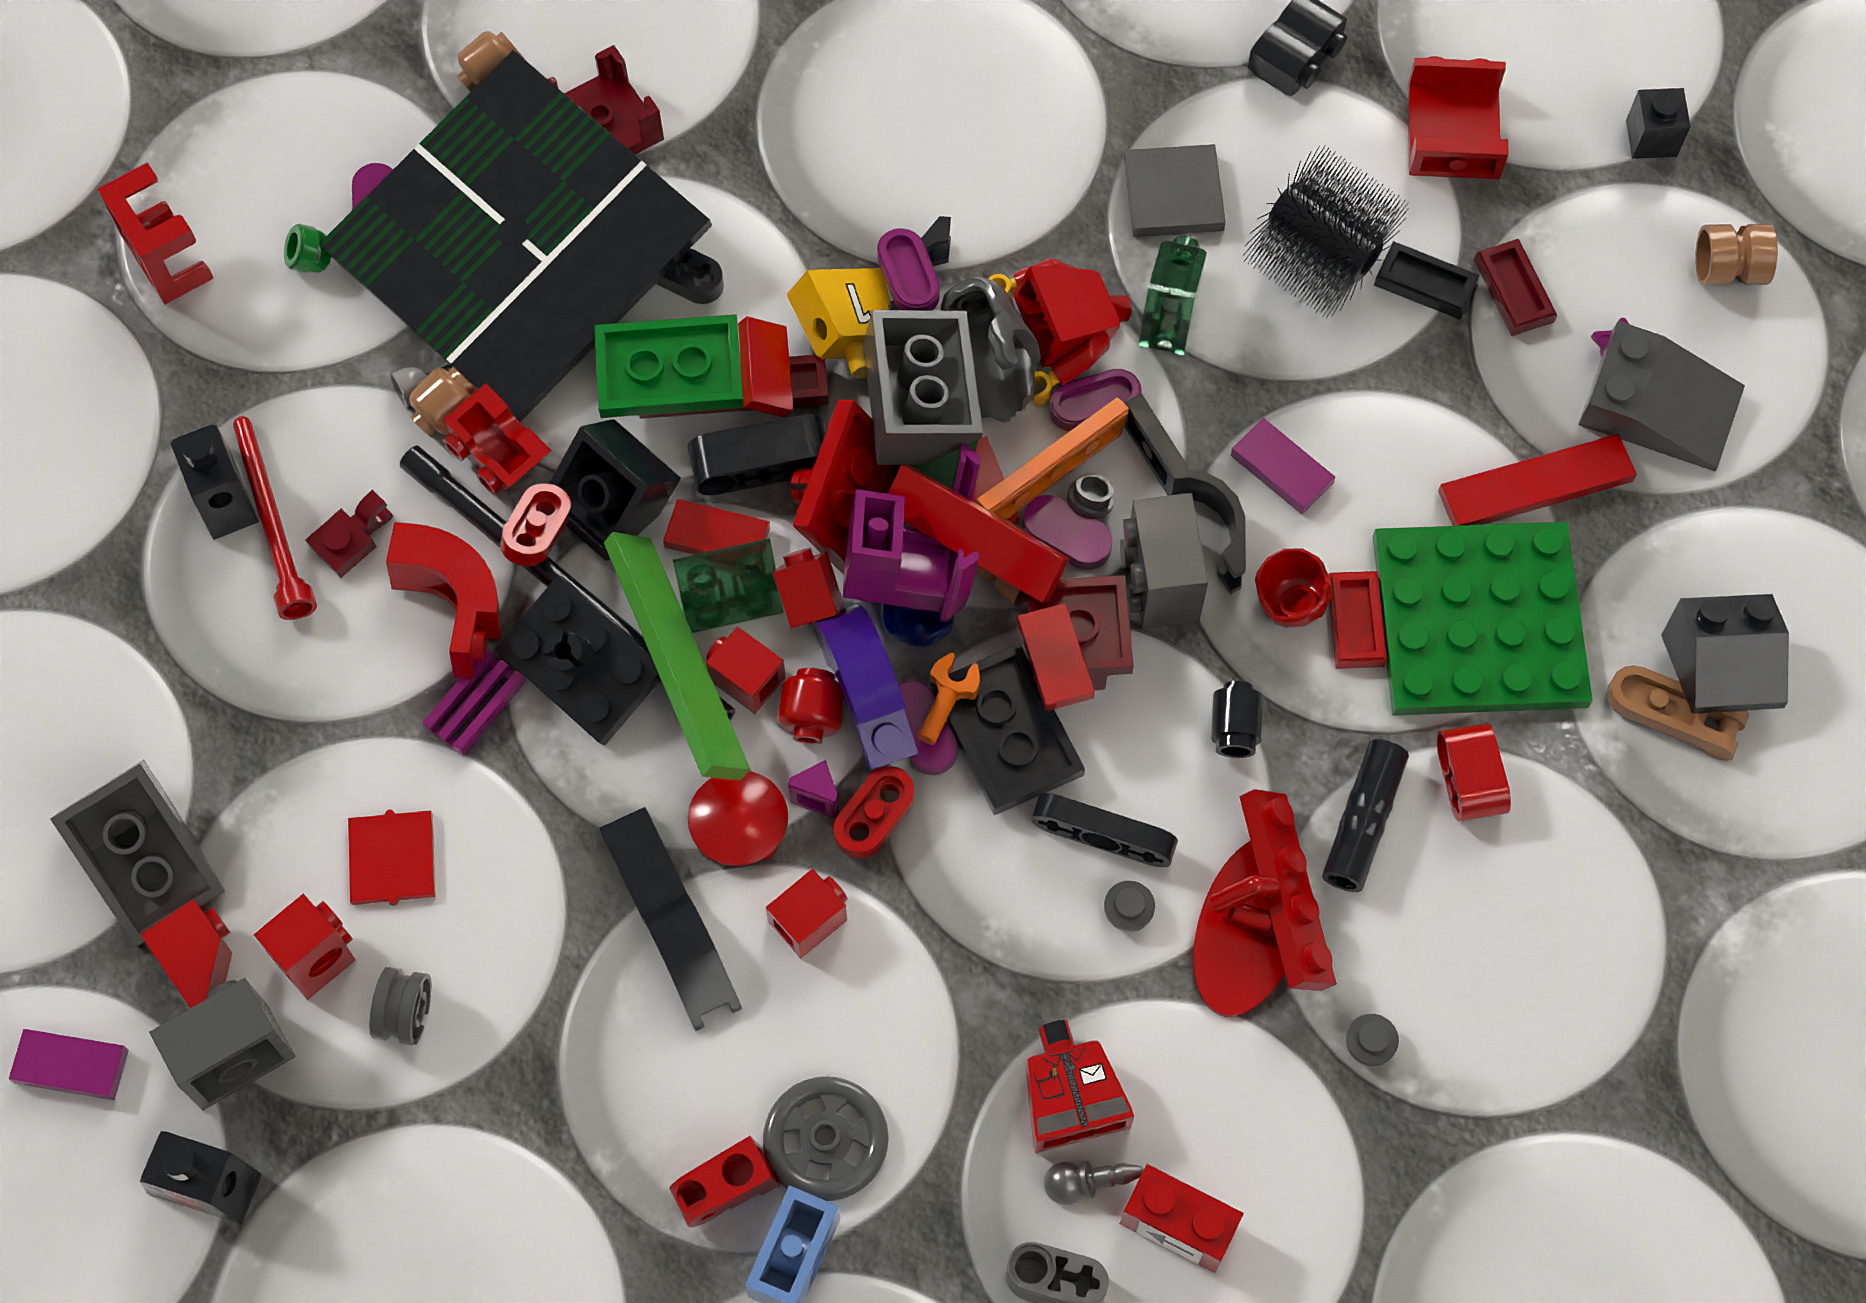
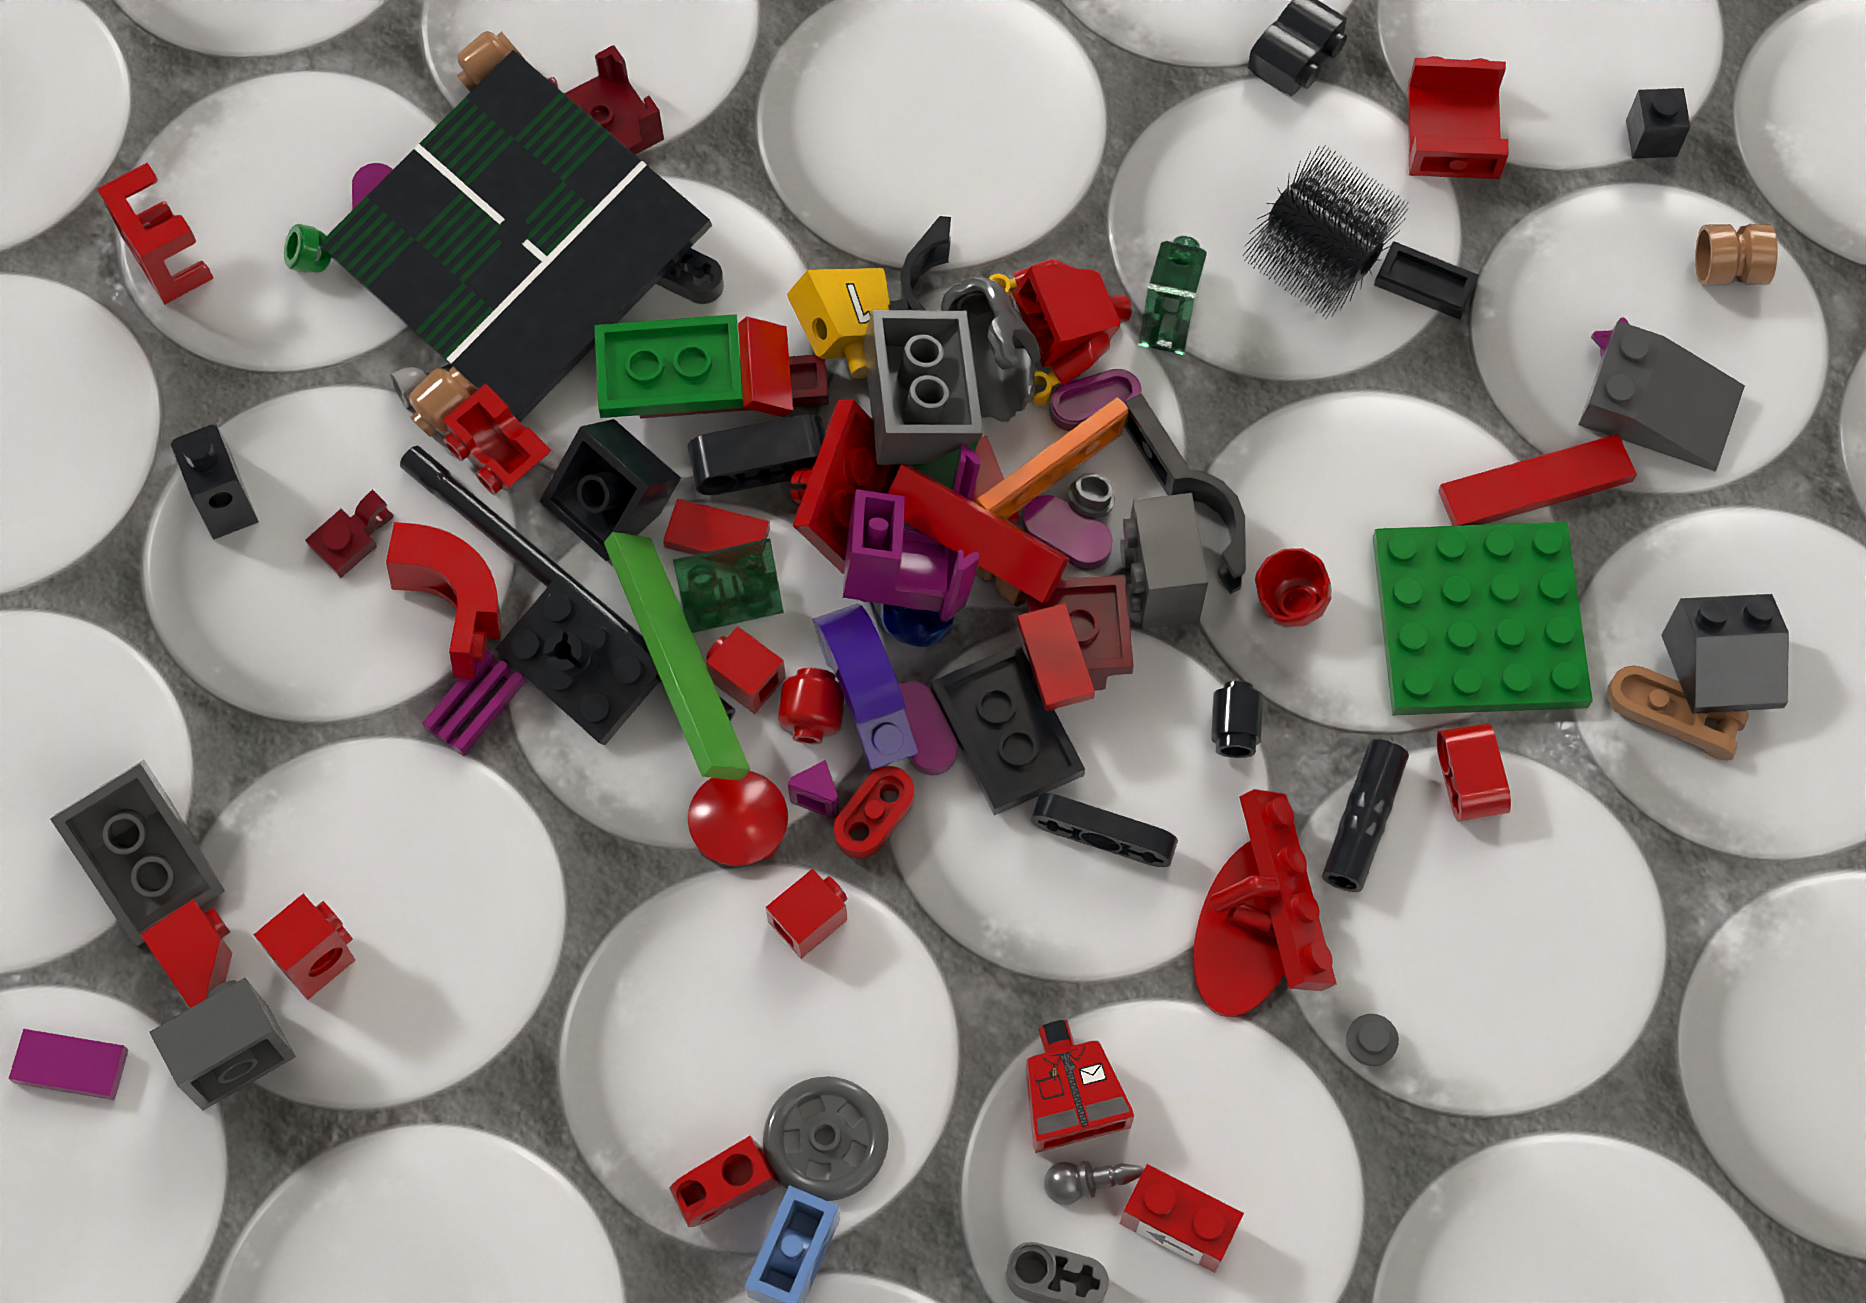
black torso [140,1131,262,1225] -> none
red piece [233,416,317,620] -> none
red piece [348,809,436,906] -> none
dark grey wheel [369,967,432,1046] -> none
plate [500,483,571,566] -> none
black piece [599,807,742,1031] -> none
red brick [772,548,845,629] -> none
magenta tile [877,228,940,311] -> none
orange bar [917,653,980,745] -> none
dark grey plate [1104,881,1155,932] -> none
dark grey tile [1124,144,1226,237] -> none
magenta tile [1230,417,1335,515] -> none
red tile [1328,571,1387,669] -> none
dark red tile [1474,238,1557,336] -> none

